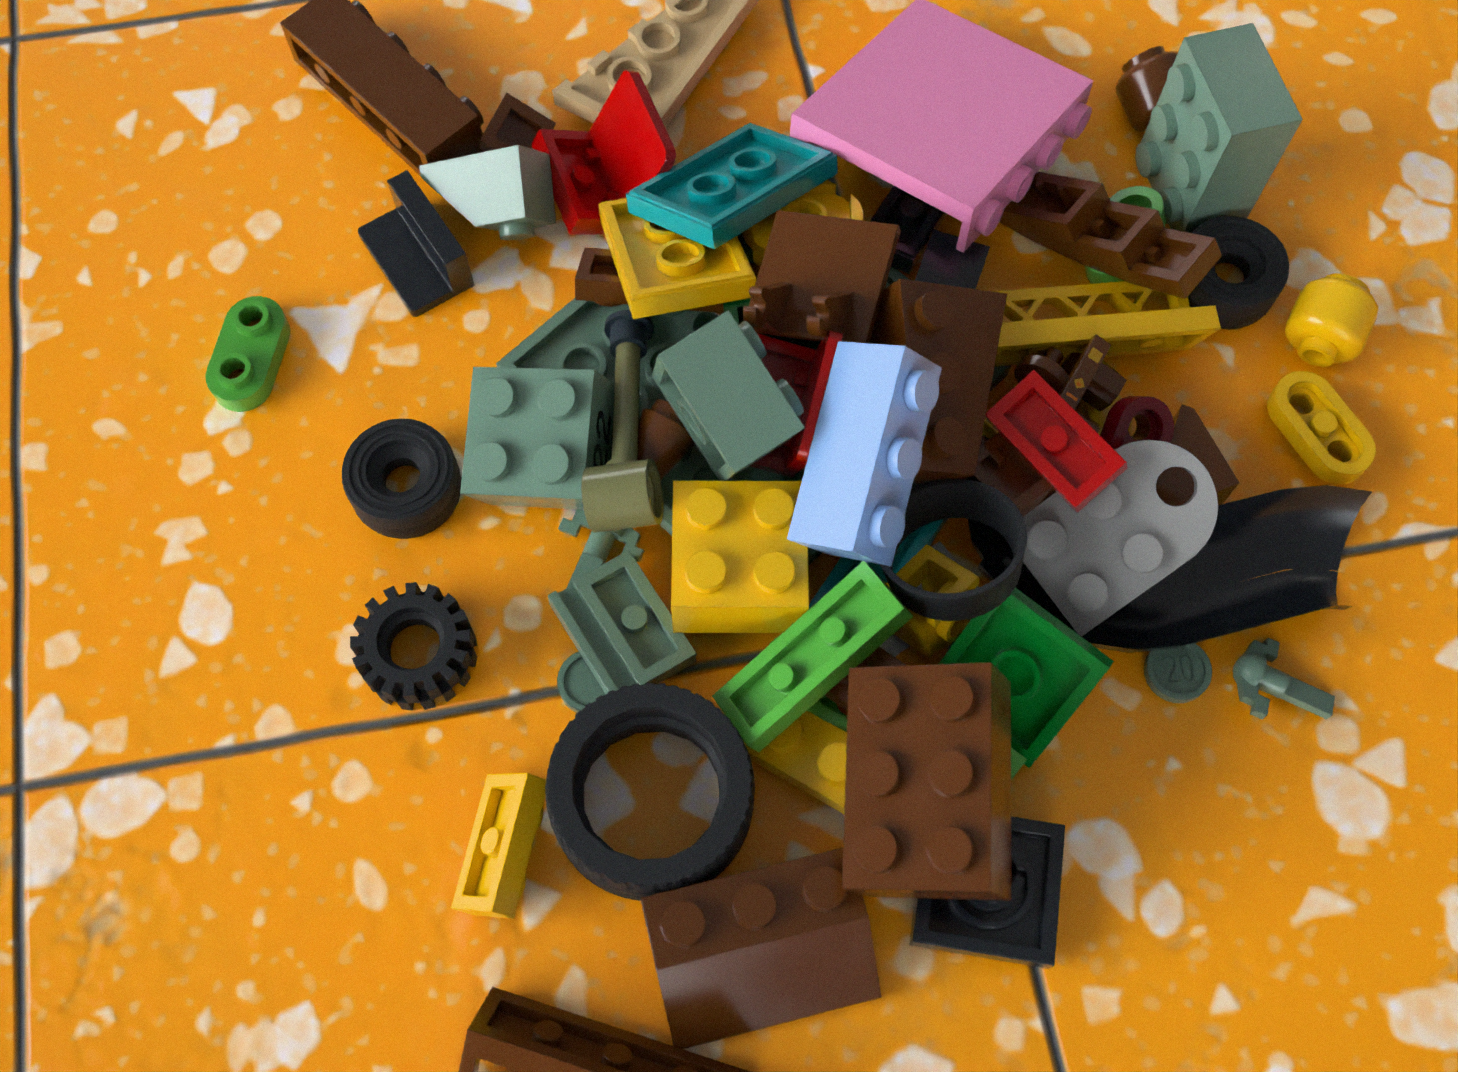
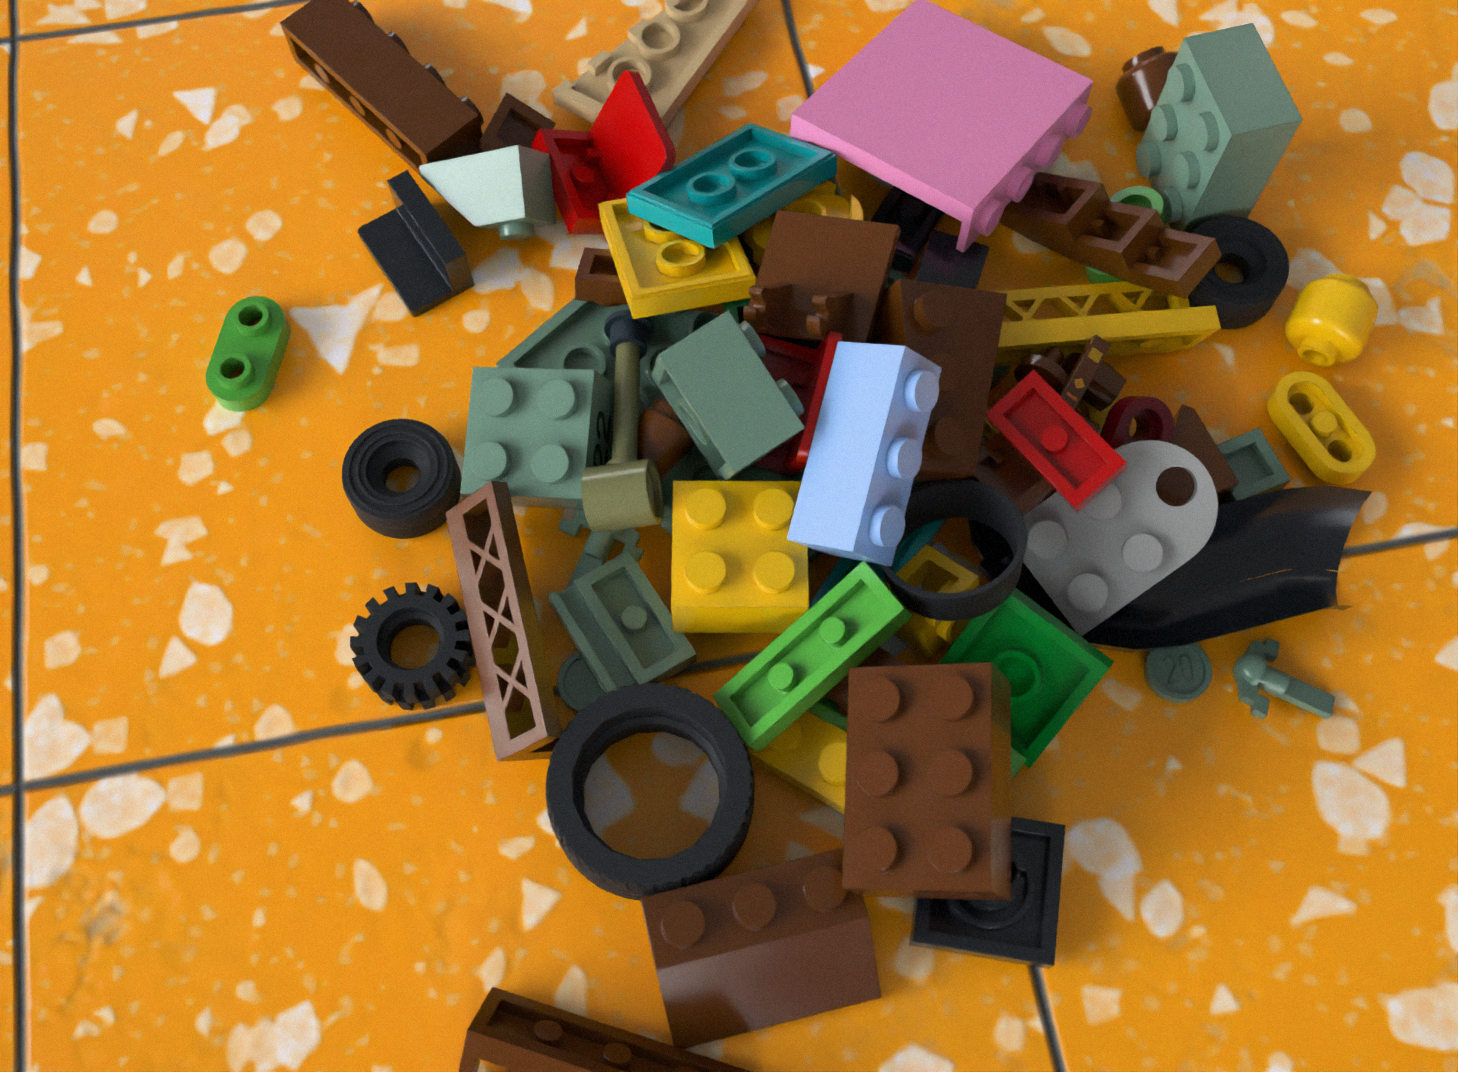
yellow plate [451,773,546,919] -> none
none -> reddish brown fence [445,480,562,762]
none -> sand green plate [1217,428,1291,504]

